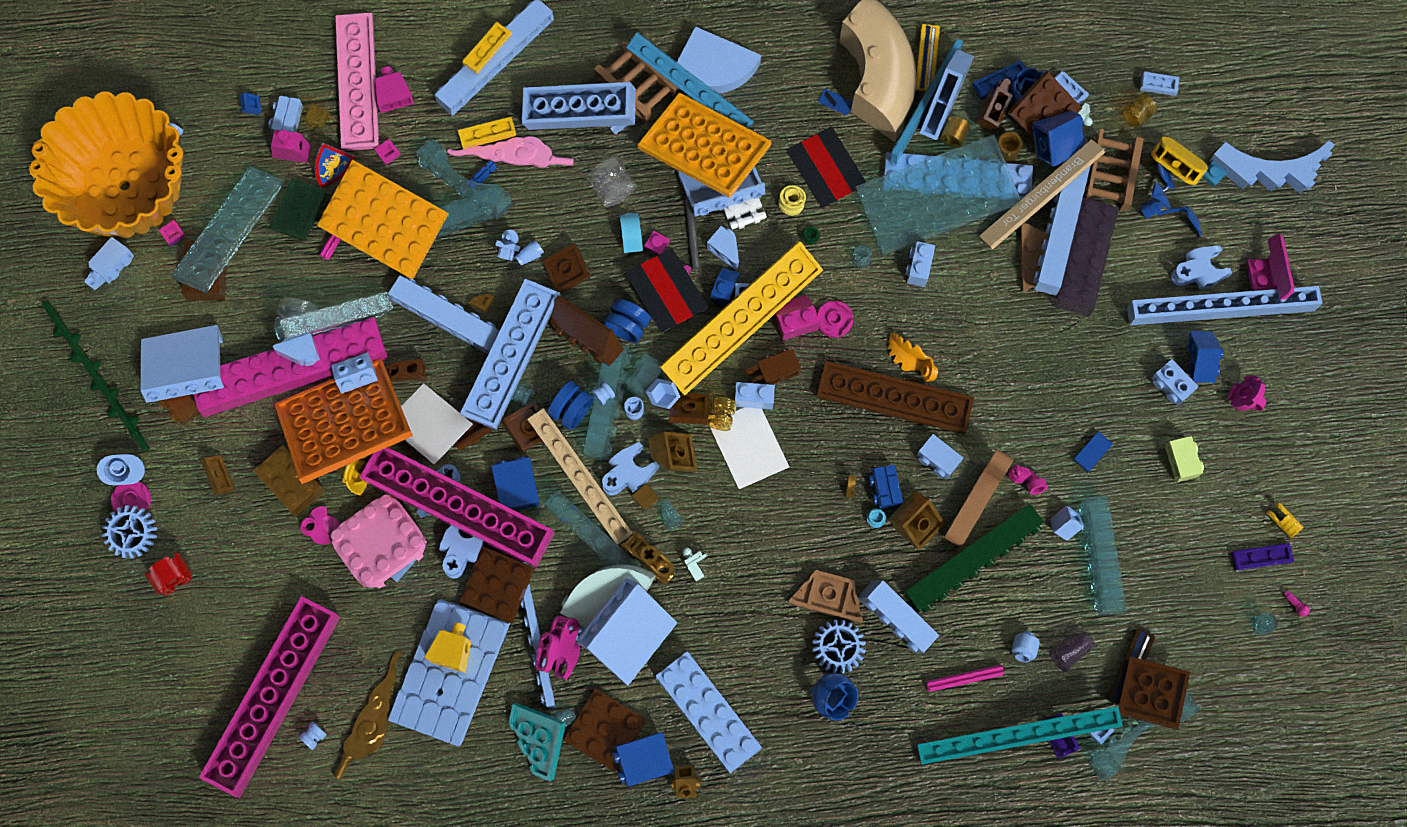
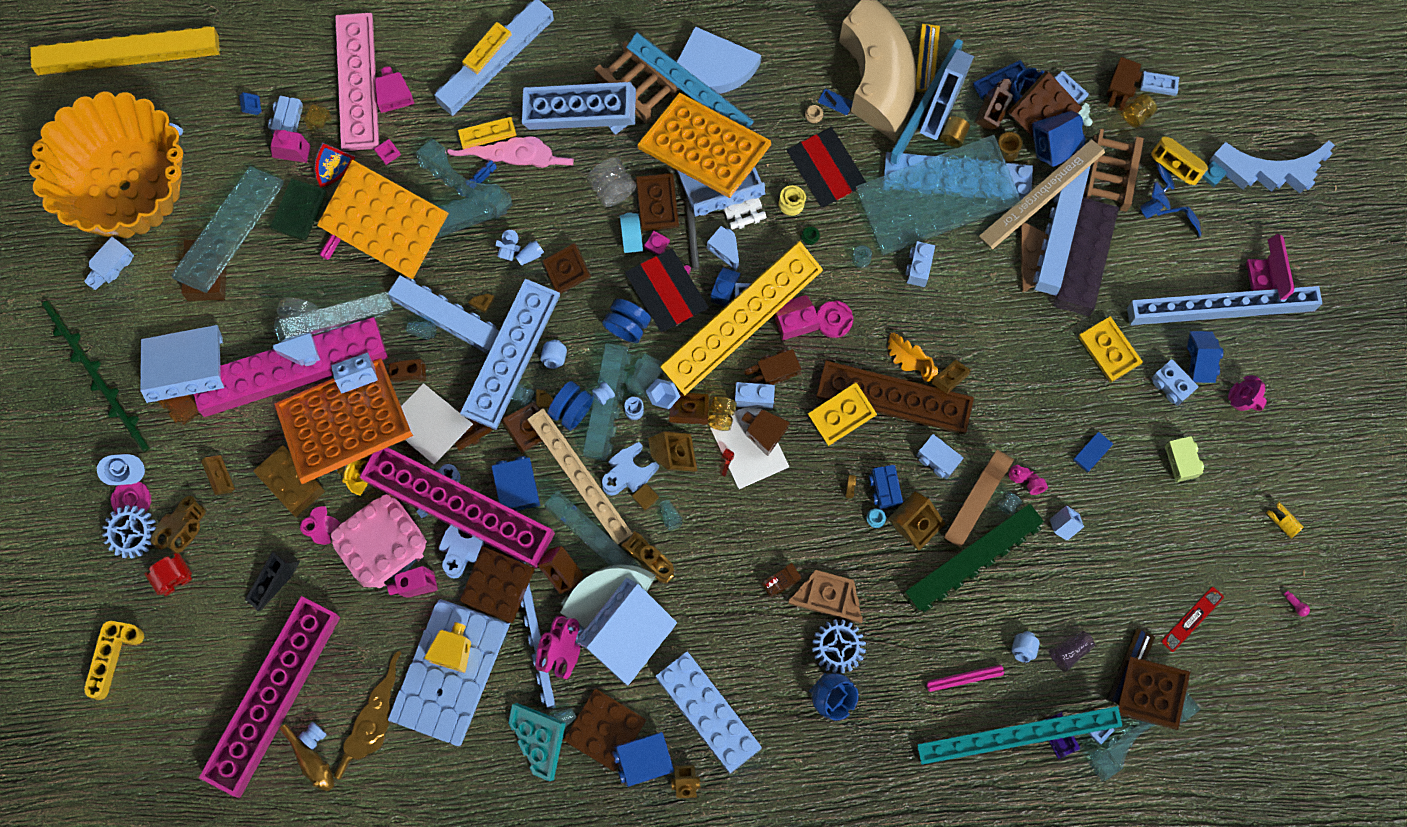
dark pink plate [159,220,186,247] -> none
reddish brown slope [550,295,624,366] -> none
light aqua piece [682,547,708,582] -> none
light blue wedge [858,580,939,653] -> none
clear light blue brick [1079,496,1127,616] -> none
light blue piece [1171,246,1232,289] -> none
dark purple tile [1231,543,1294,571] -> none
clear light blue wheel [1252,613,1277,635] -> none
none -> yellow brick [31,26,220,75]
none -> yellow beam [84,621,144,700]
none -> pearl gold piece [151,496,206,553]
none -> black slope [245,550,300,611]
none -> pearl gold piece [280,724,334,791]
none -> dark pink torso [387,566,438,598]
none -> clear light blue cone [407,321,436,340]
none -> pearl gold tile [536,389,553,409]
none -> reddish brown brick [538,545,584,594]
none -> light blue head [540,340,567,369]
none -> reddish brown plate [636,173,679,231]
none -> clear red hand [721,449,735,477]
none -> reddish brown torso [741,410,790,456]
none -> reddish brown leg [762,563,801,597]
none -> tan plate [805,105,823,123]
none -> yellow plate [808,383,877,446]
none -> pearl gold plate [932,360,971,394]
none -> clear light blue wheel [998,492,1023,516]
none -> yellow plate [1078,316,1143,383]
none -> reddish brown hinge [1106,57,1142,111]
none -> sticker [1162,587,1224,652]

